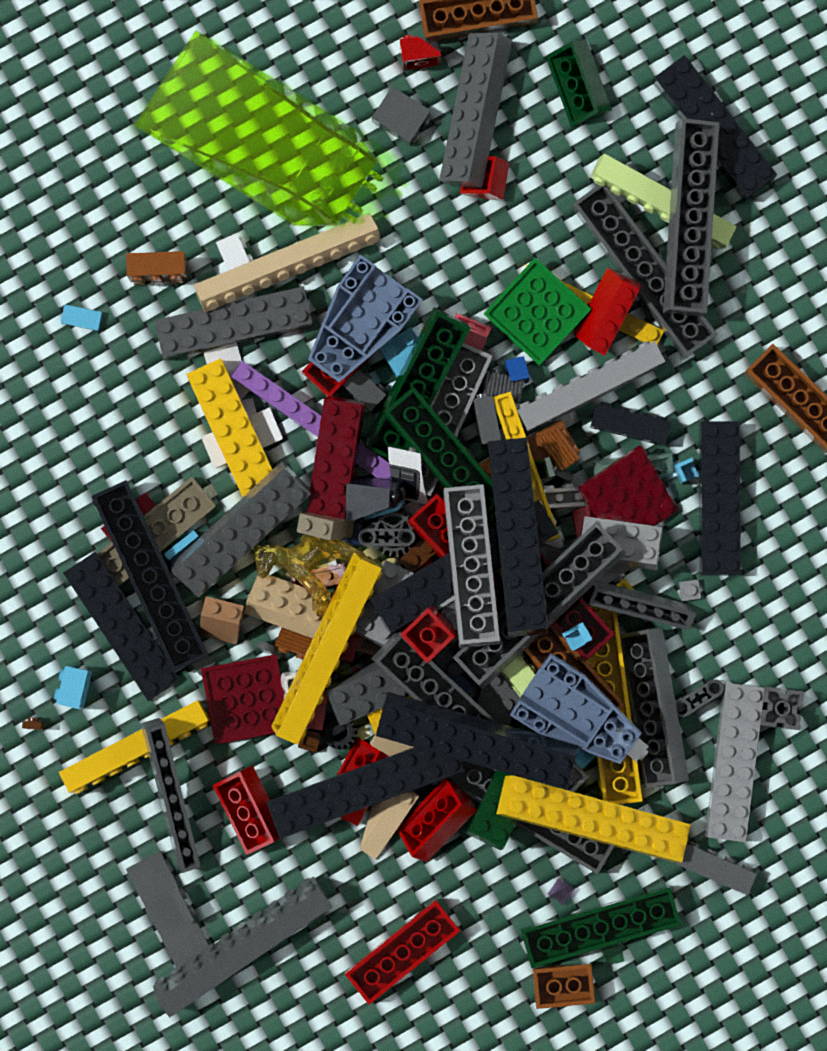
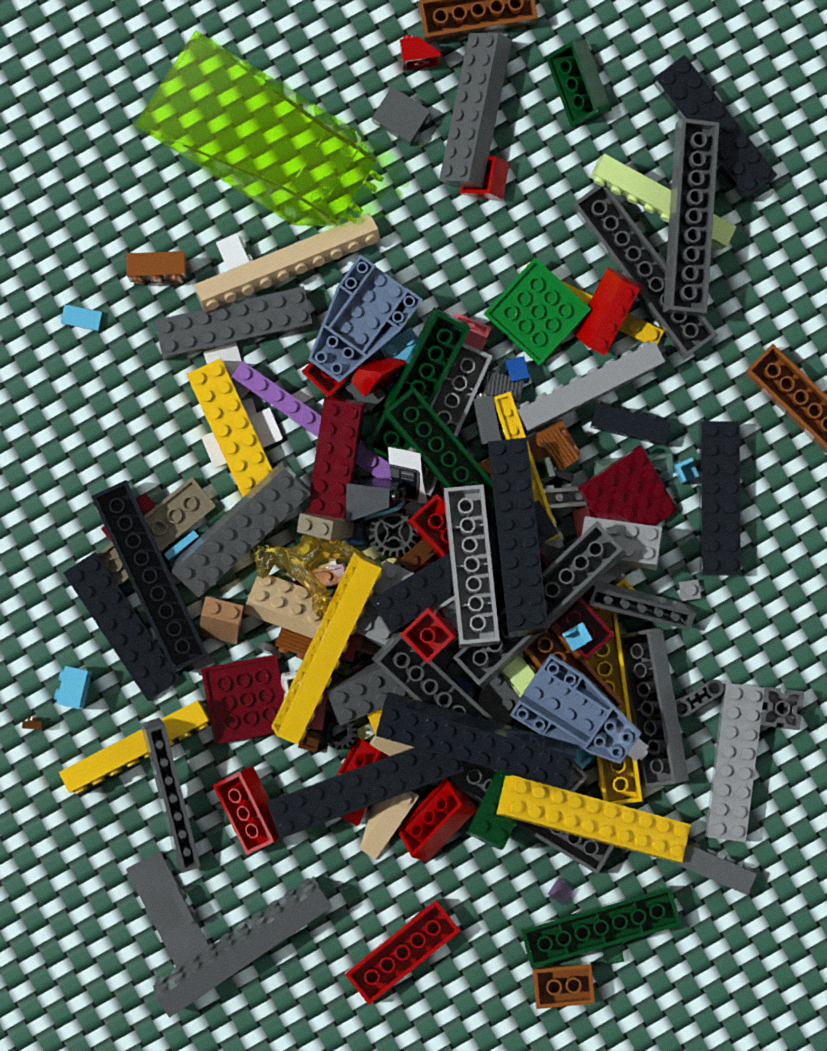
dark grey beam [359,529,415,547] -> none
none -> red slope [350,356,406,397]

